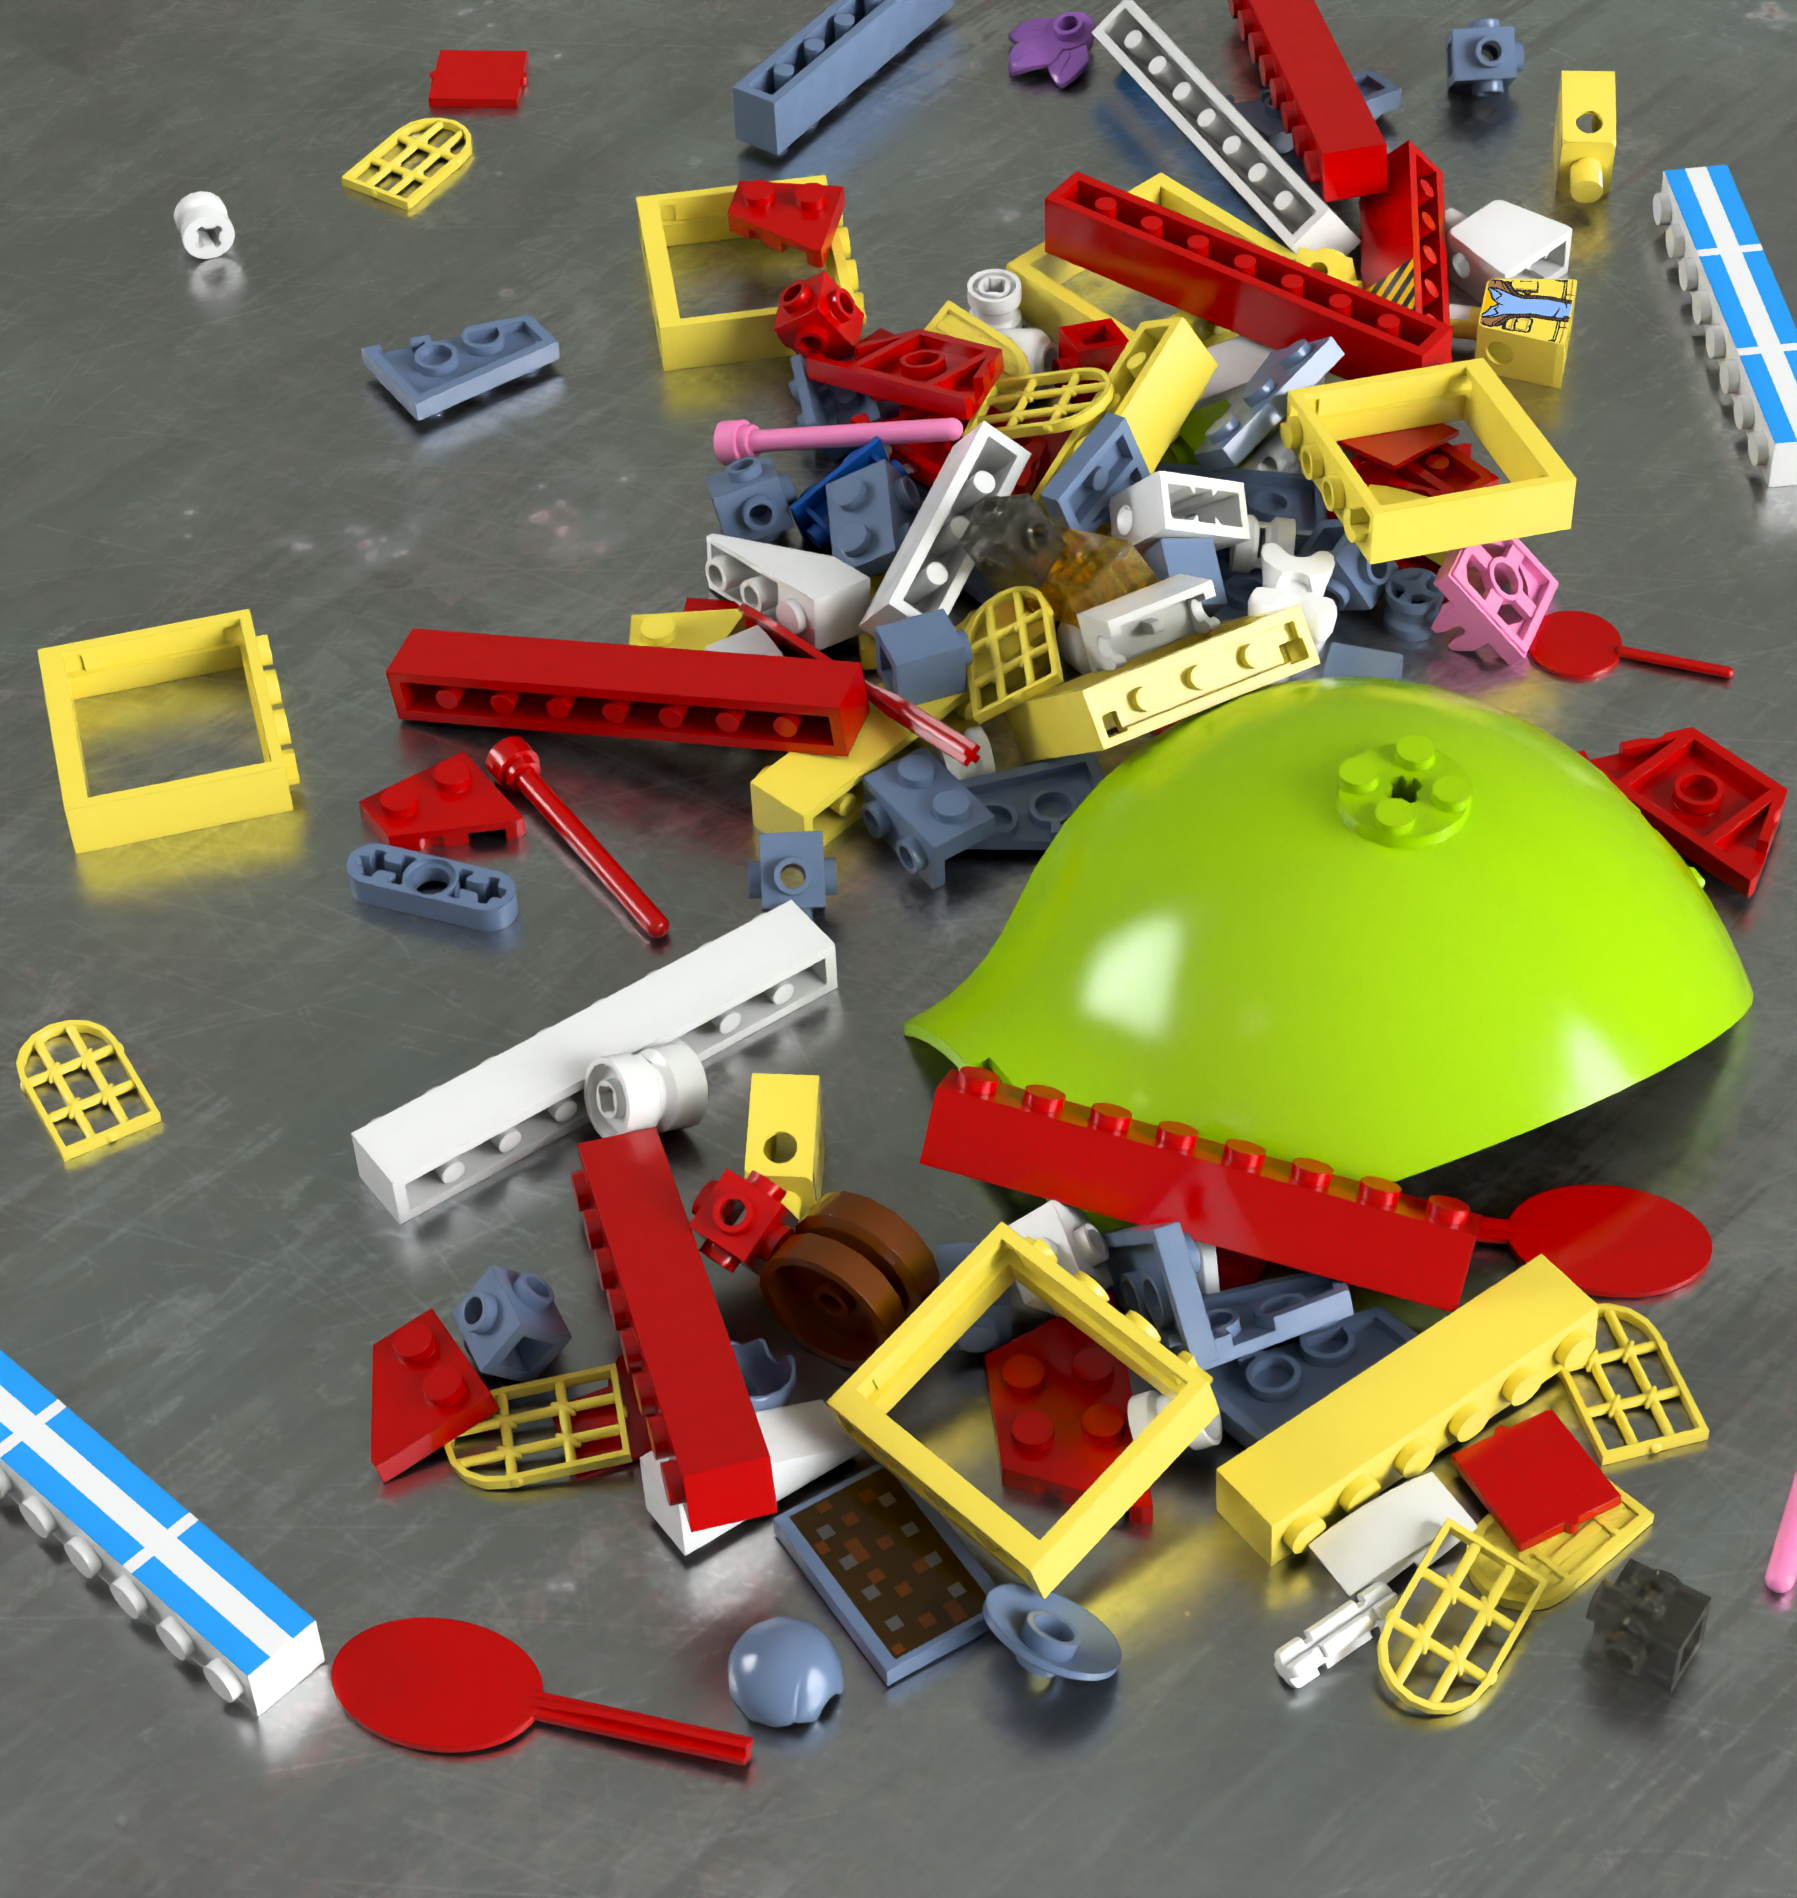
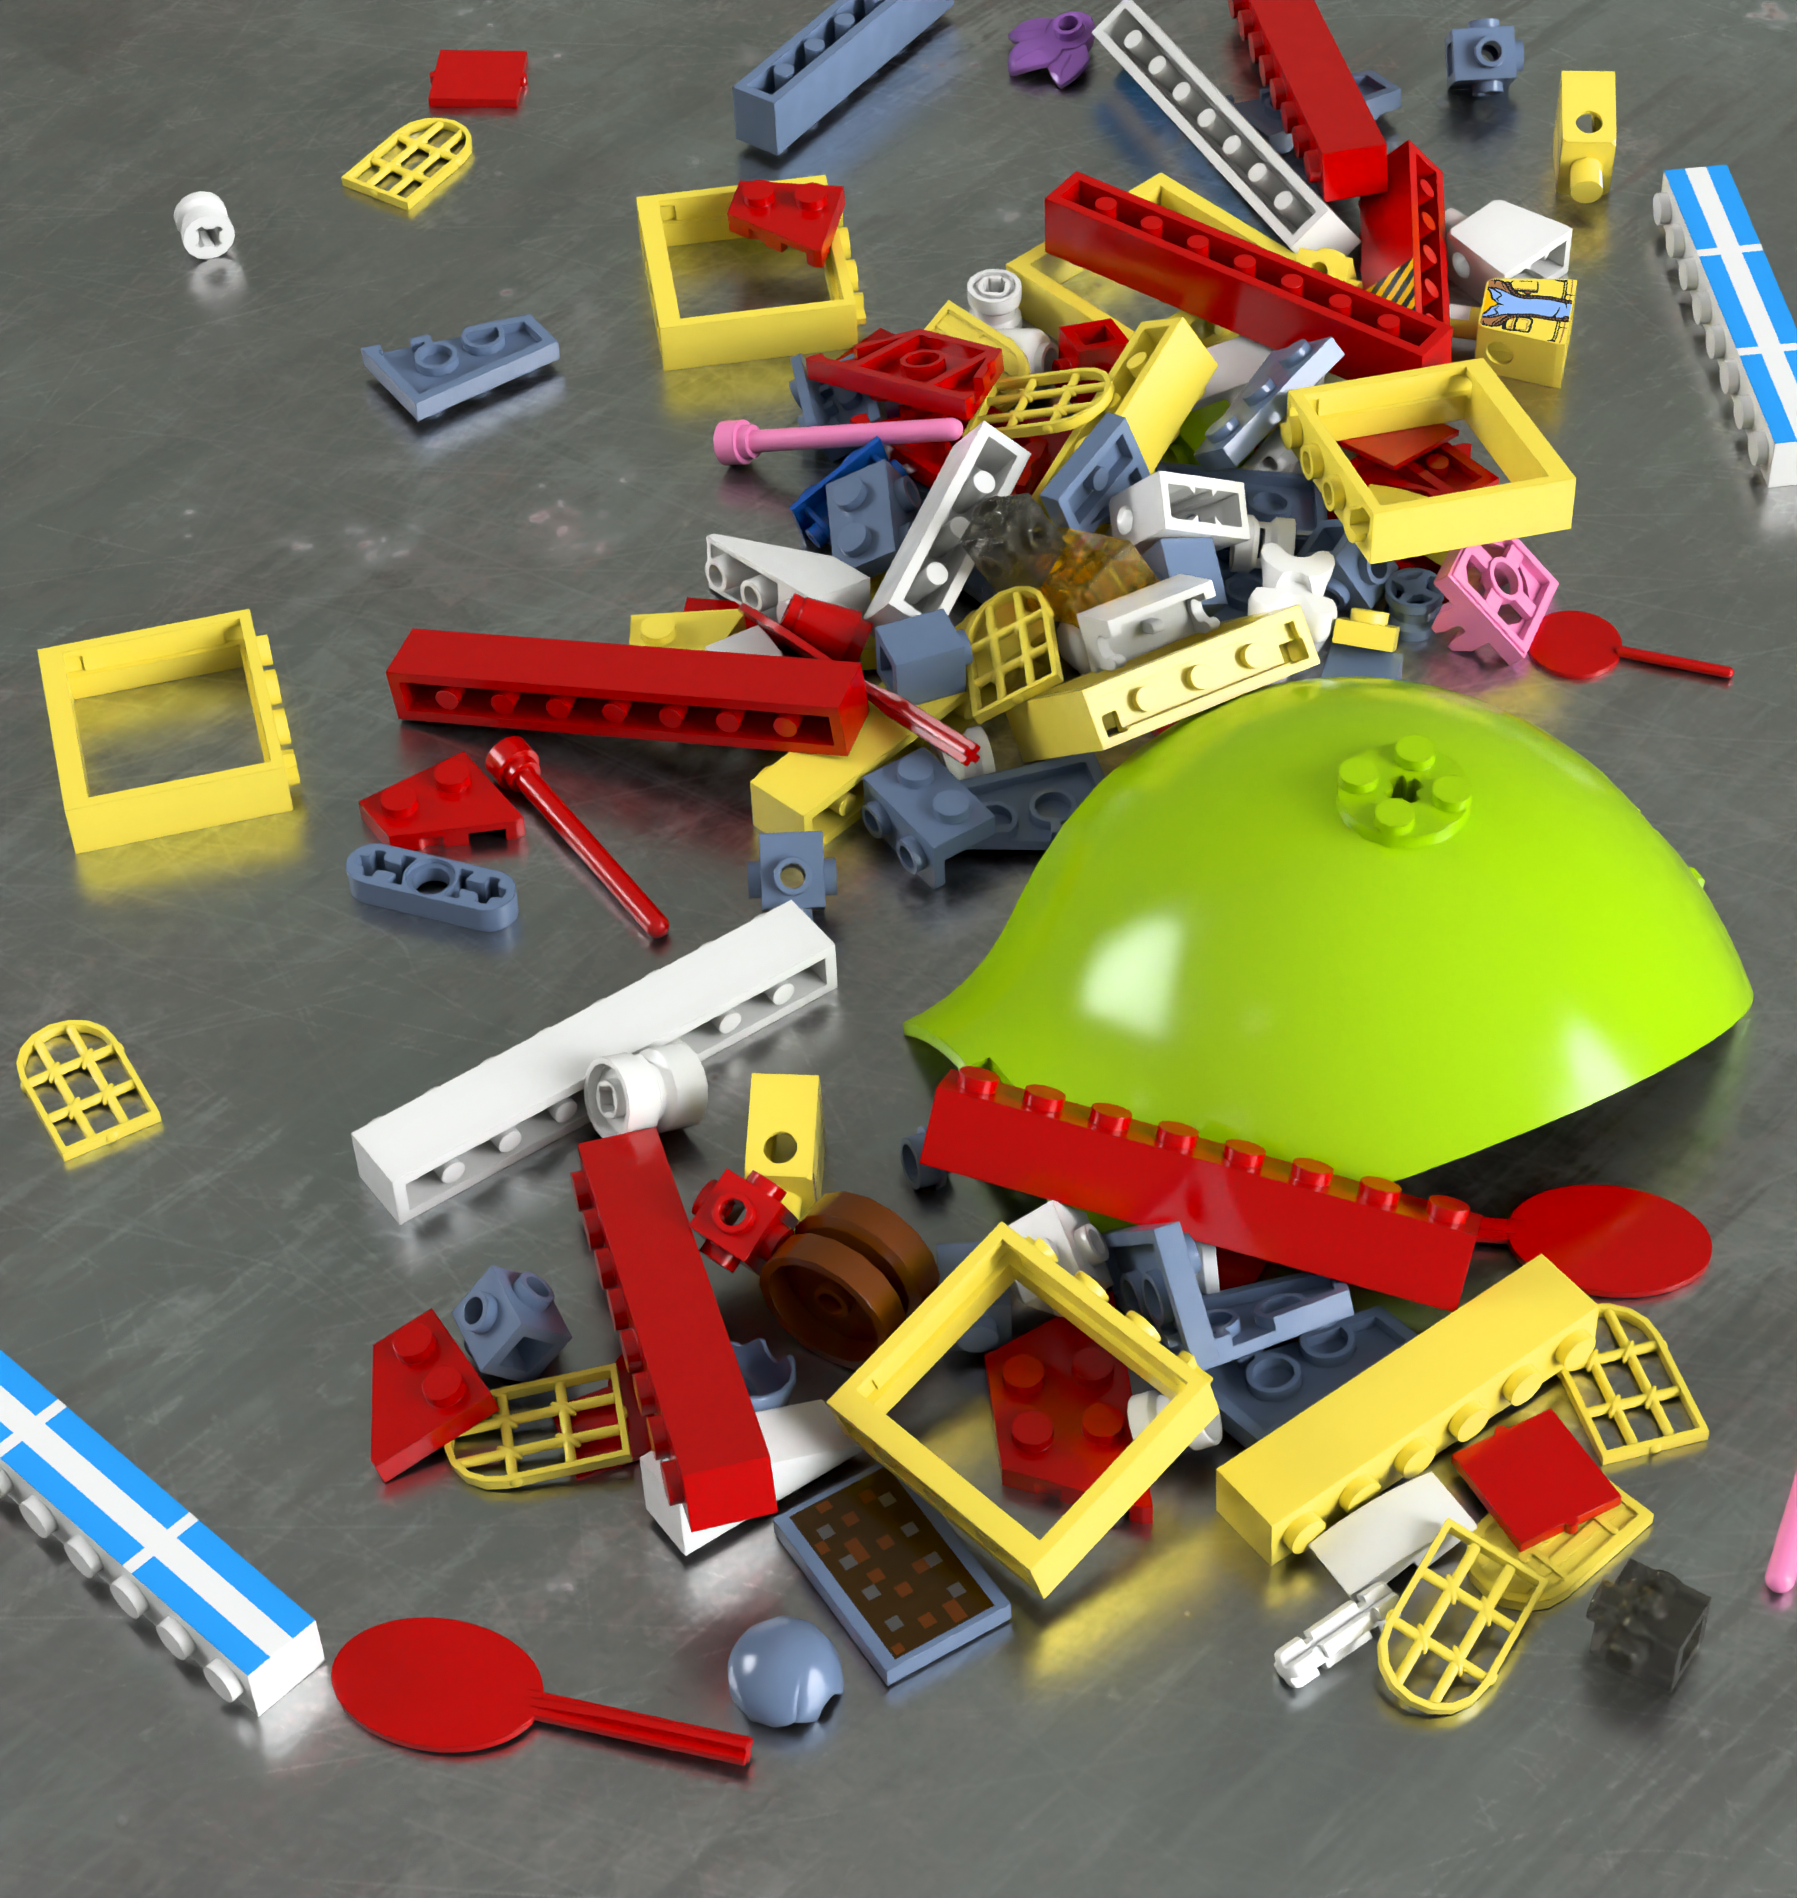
sand blue brick [704,455,797,543] -> none
red brick [773,271,864,361] -> none
sand blue dish [983,1583,1122,1681] -> none
red wing [1577,727,1788,898] -> none
none -> red cone [780,593,873,662]
none -> sand blue plate [900,1126,952,1190]
none -> light yellow plate [1332,607,1400,652]

